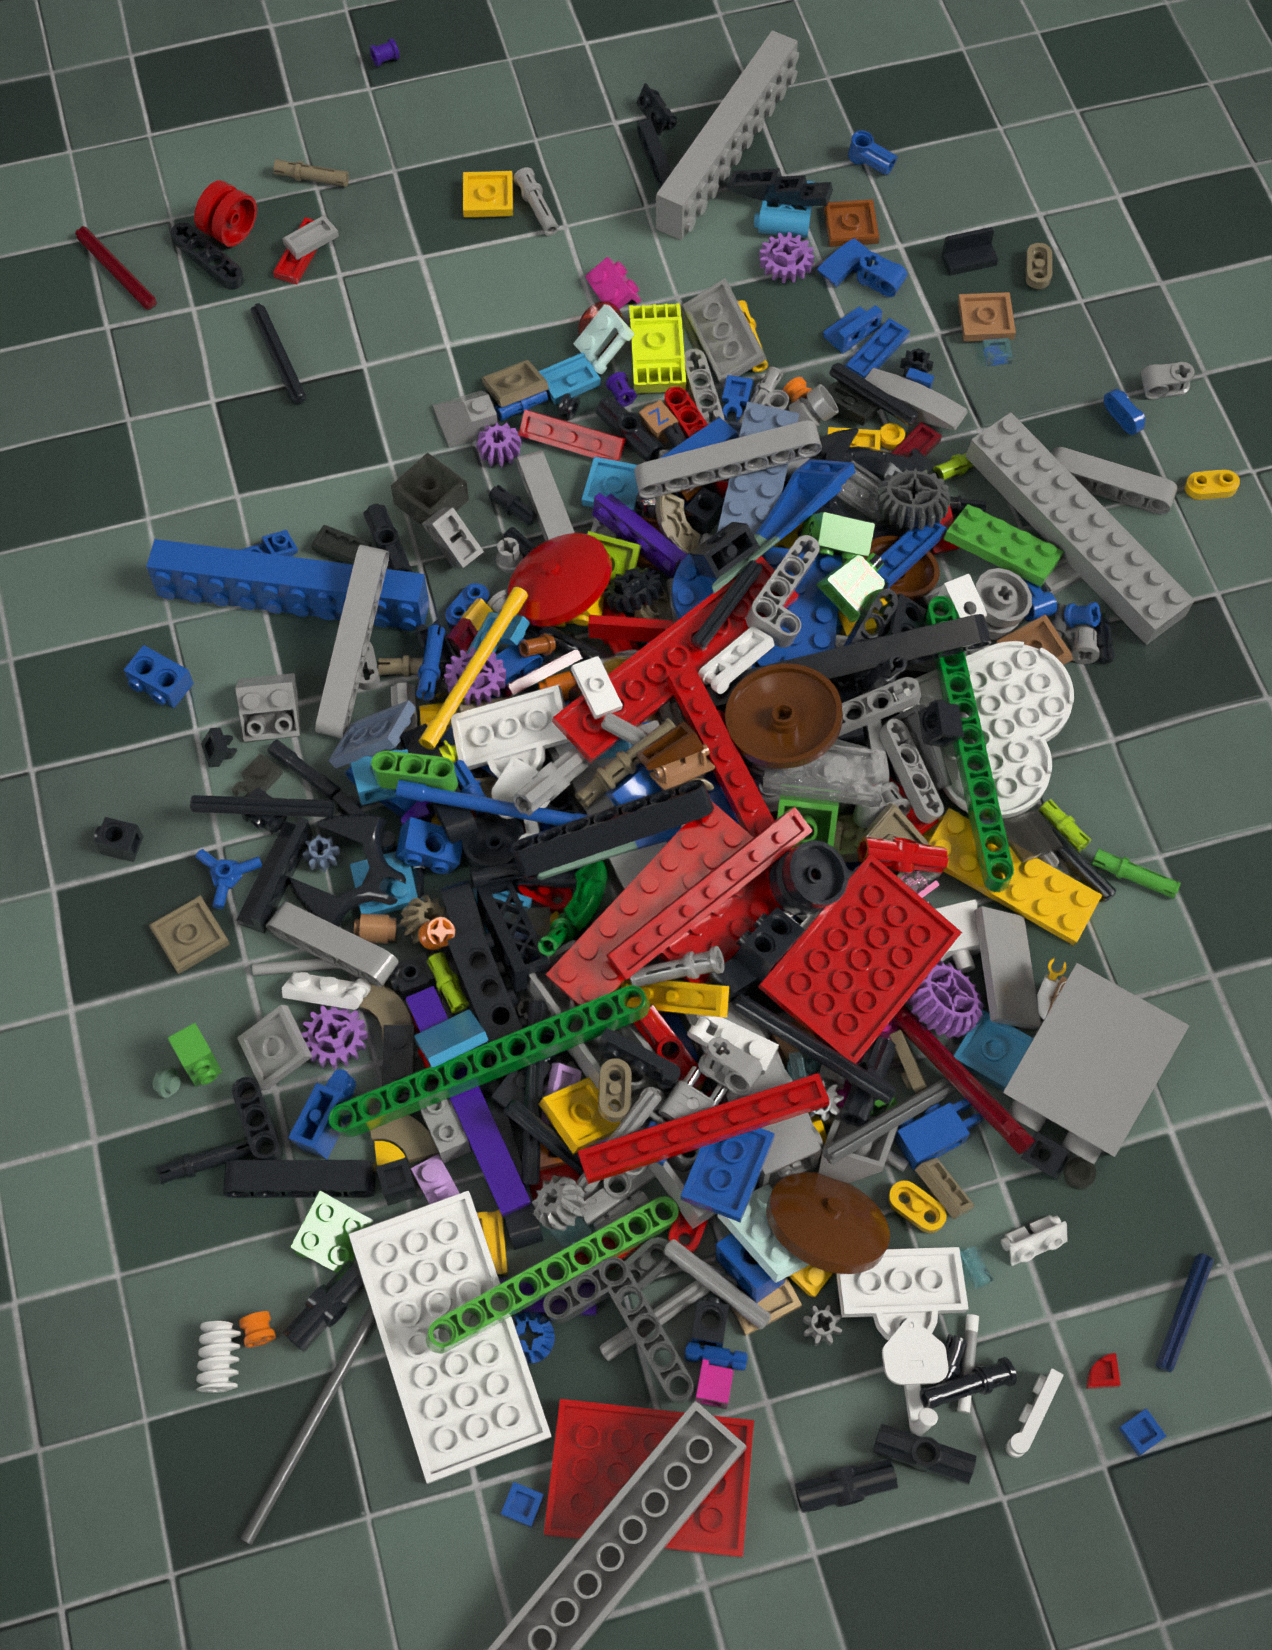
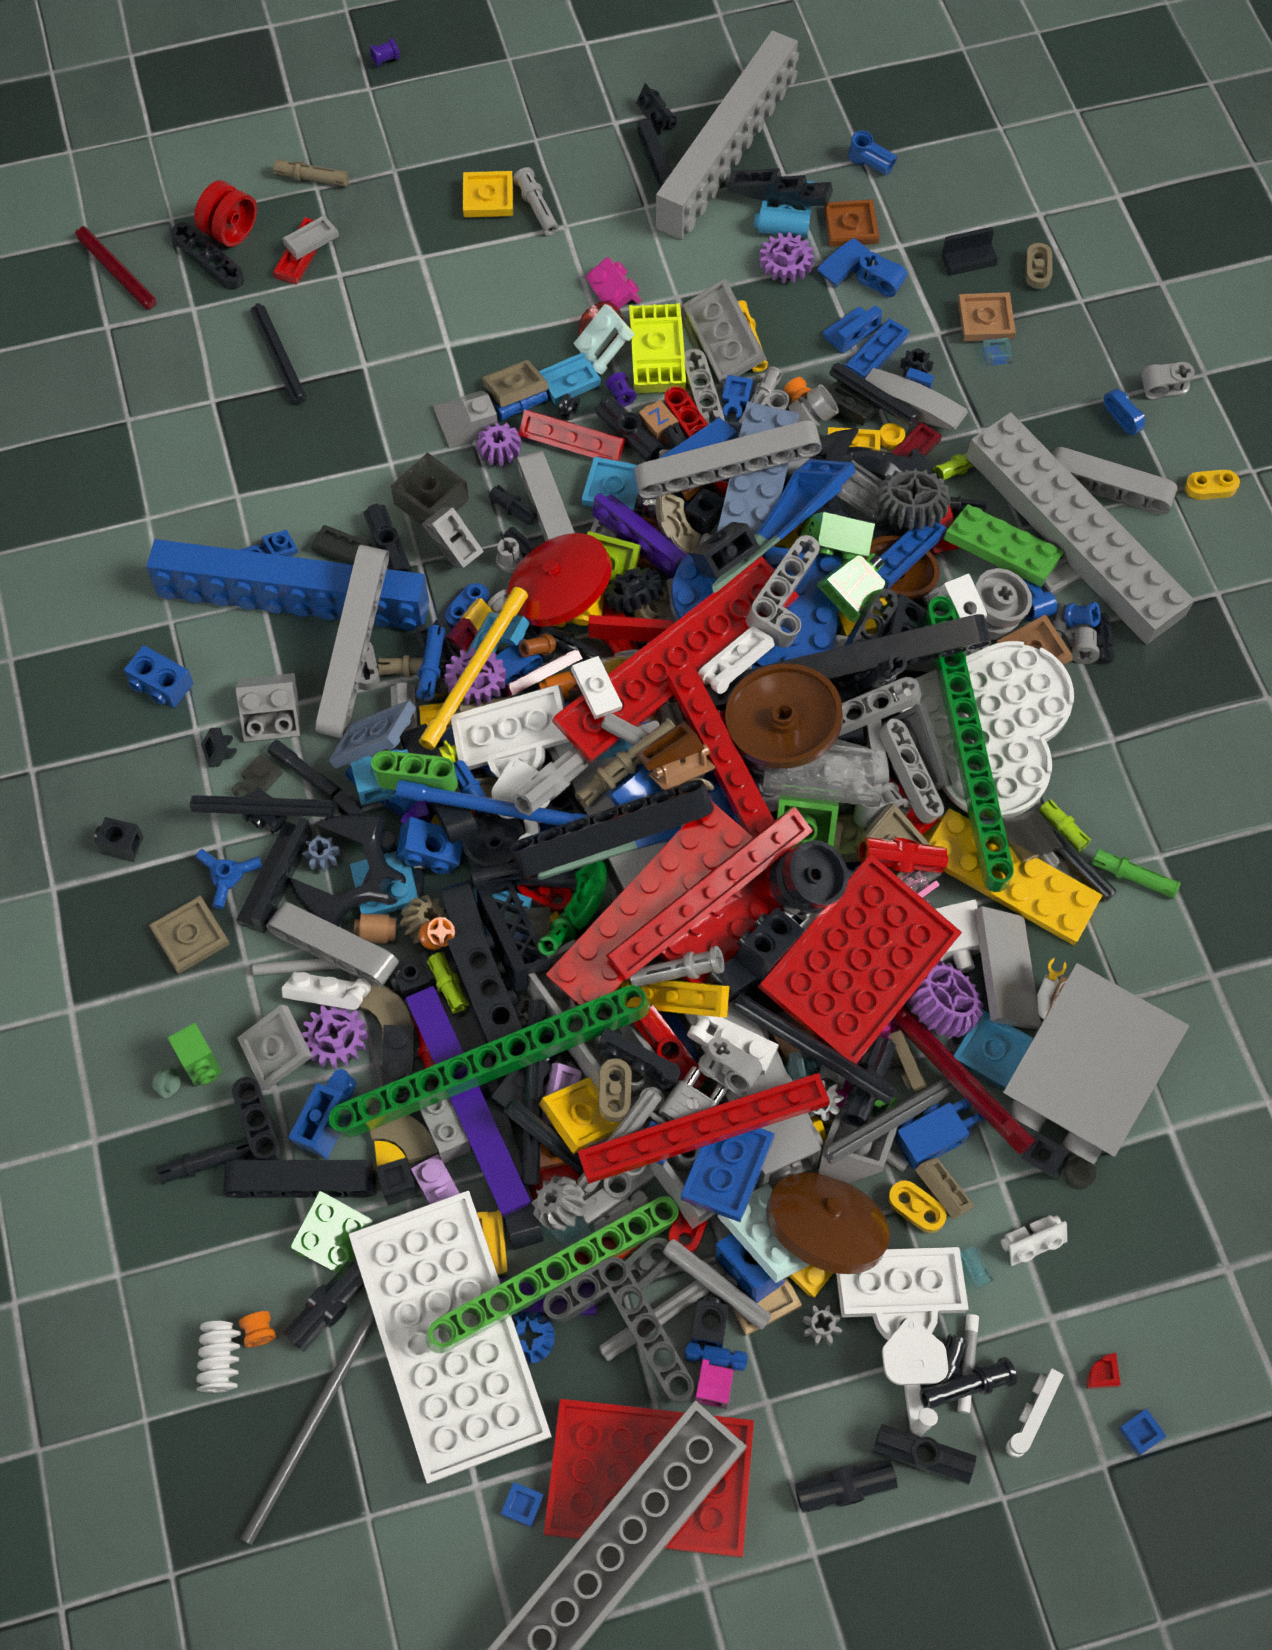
dark azure tile [414,1010,488,1067] -> none
black axle [692,560,763,650] -> none
black brick [918,700,964,747] -> none
dark blue axle [1156,1253,1214,1373] -> none

